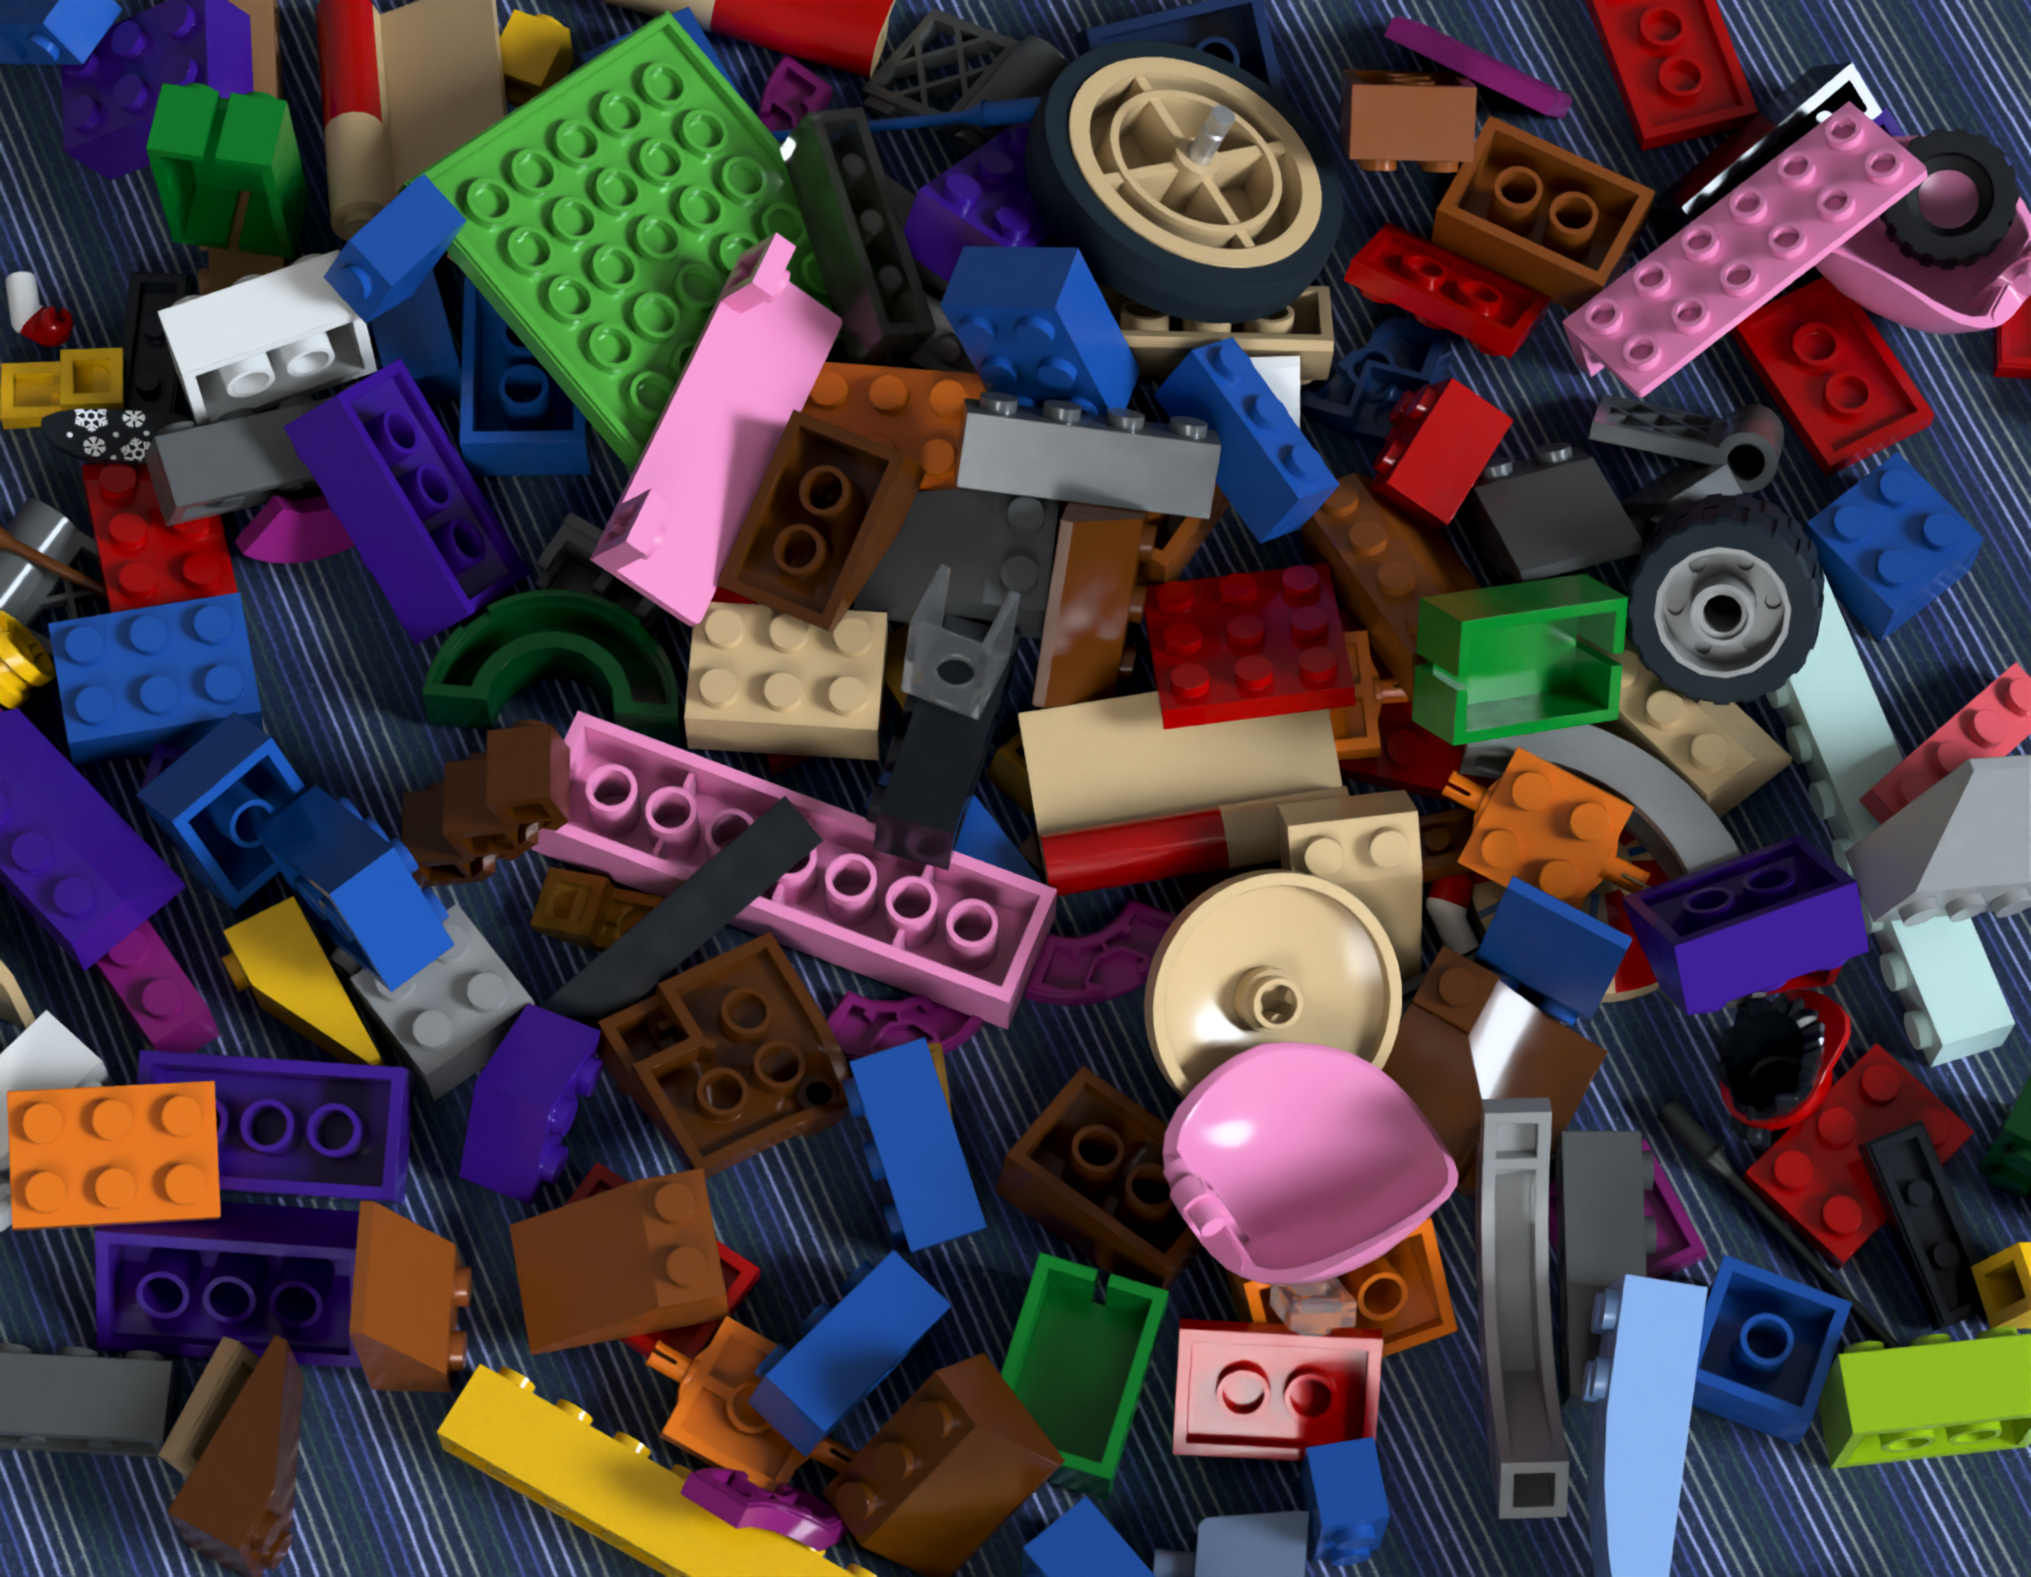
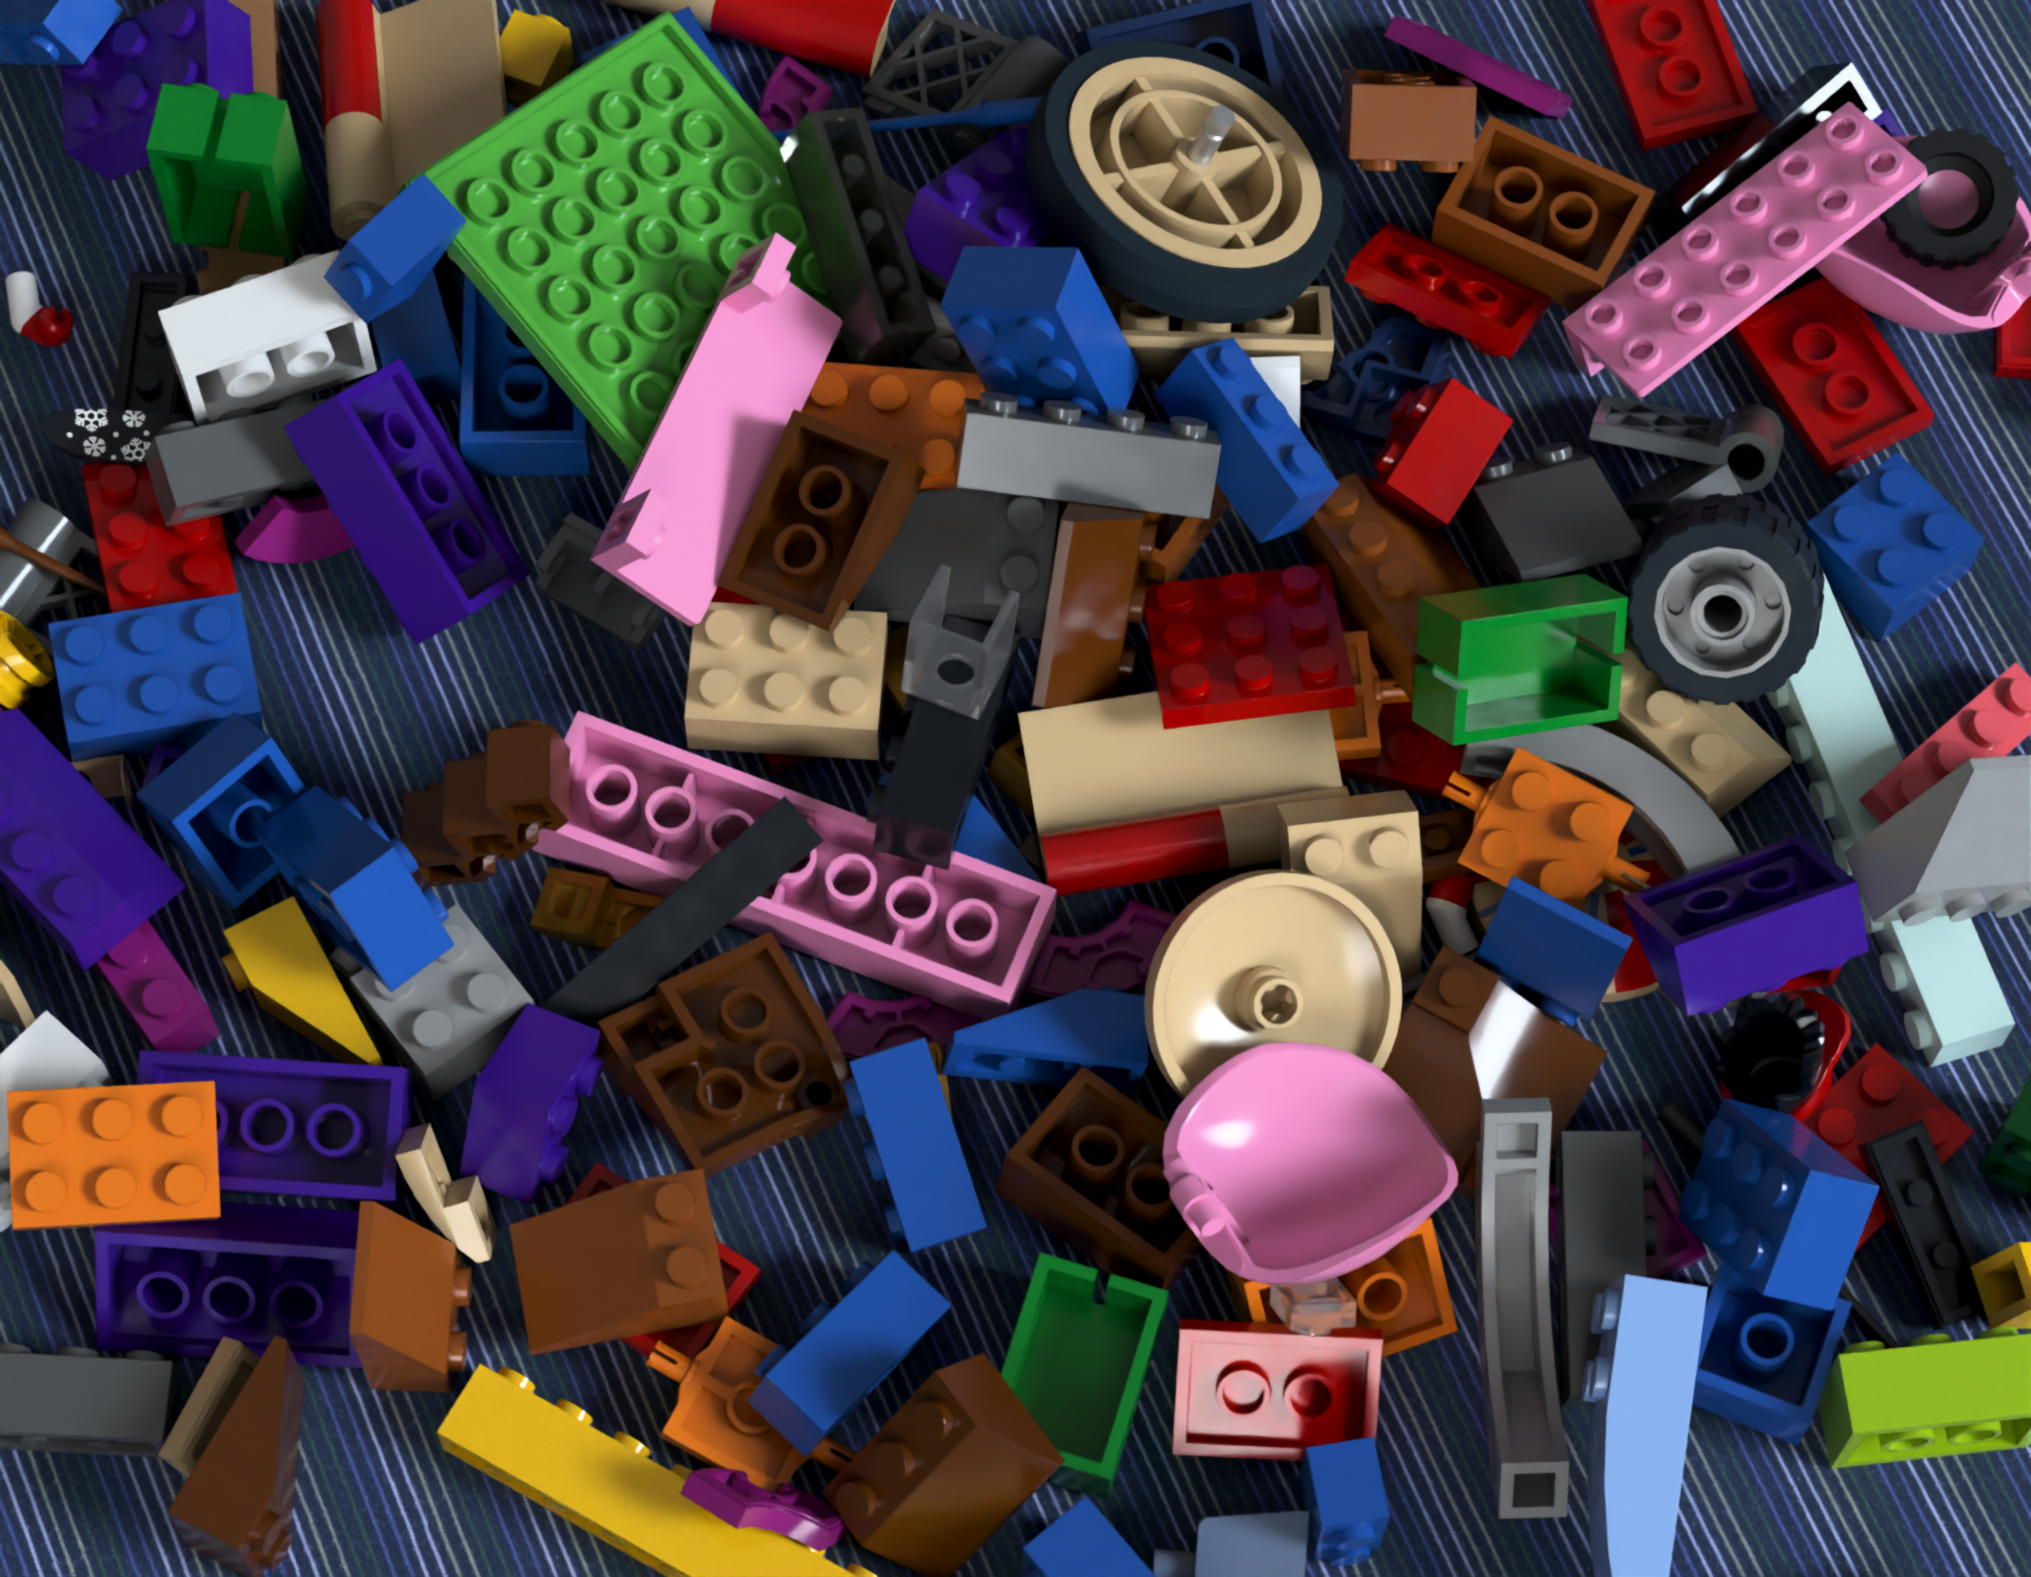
yellow slope [0,348,124,429] -> none
dark green brick [422,589,683,748] -> none
none -> tan piece [70,754,133,808]
none -> tan slope [395,1123,499,1263]
none -> blue slope [941,987,1148,1095]
none -> blue brick [1678,1098,1880,1311]

